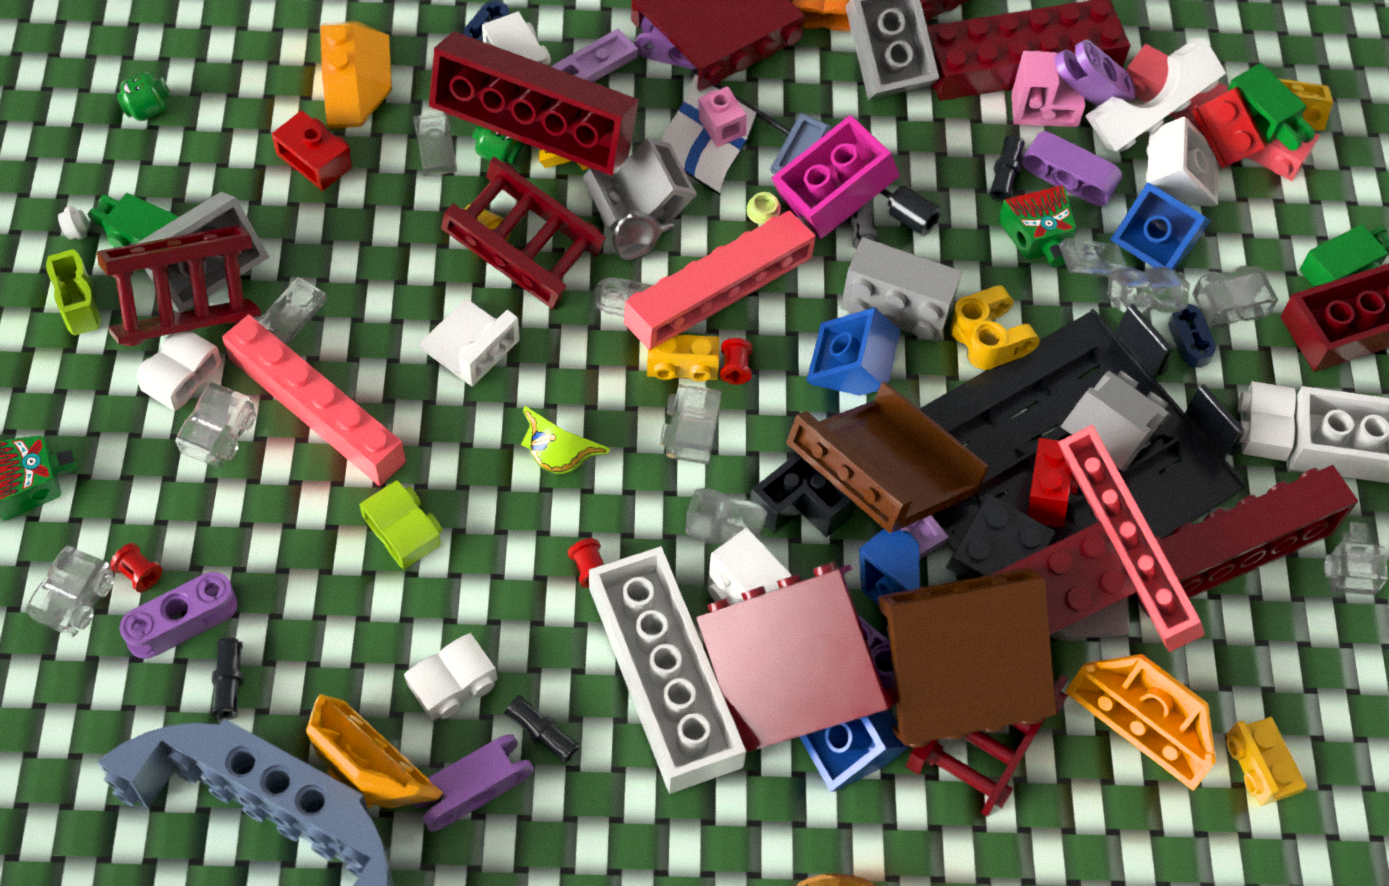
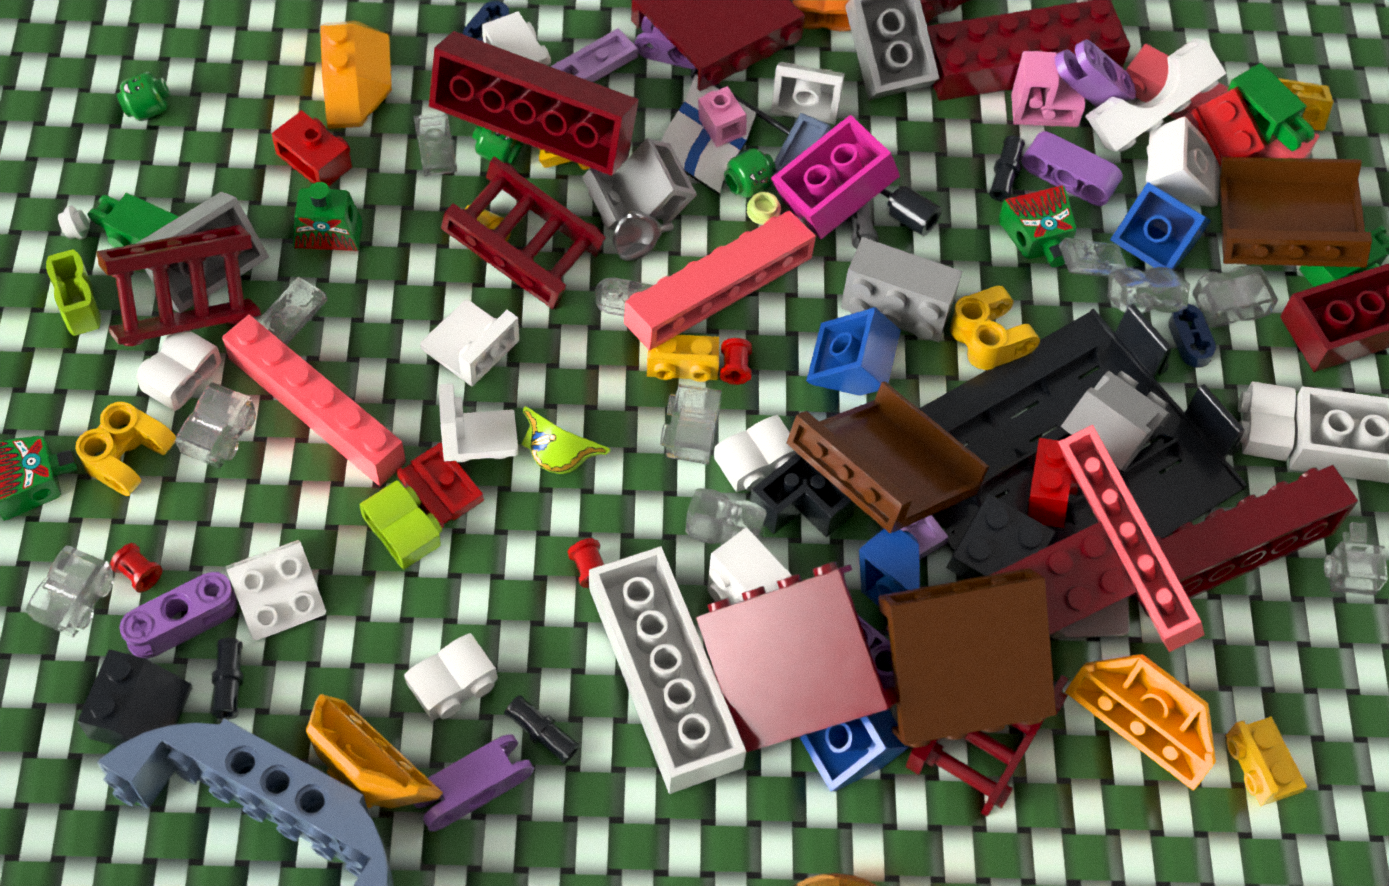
none -> yellow piece [76,402,177,496]
none -> black slope [77,649,193,746]
none -> white bracket [226,540,326,641]
none -> green torso [293,182,363,251]
none -> red plate [396,442,484,528]
none -> white bracket [439,383,518,462]
none -> white brick [714,415,797,492]
none -> green head [724,148,776,198]
none -> white slope [771,62,845,124]
none -> reddish brown panel [1219,157,1372,267]

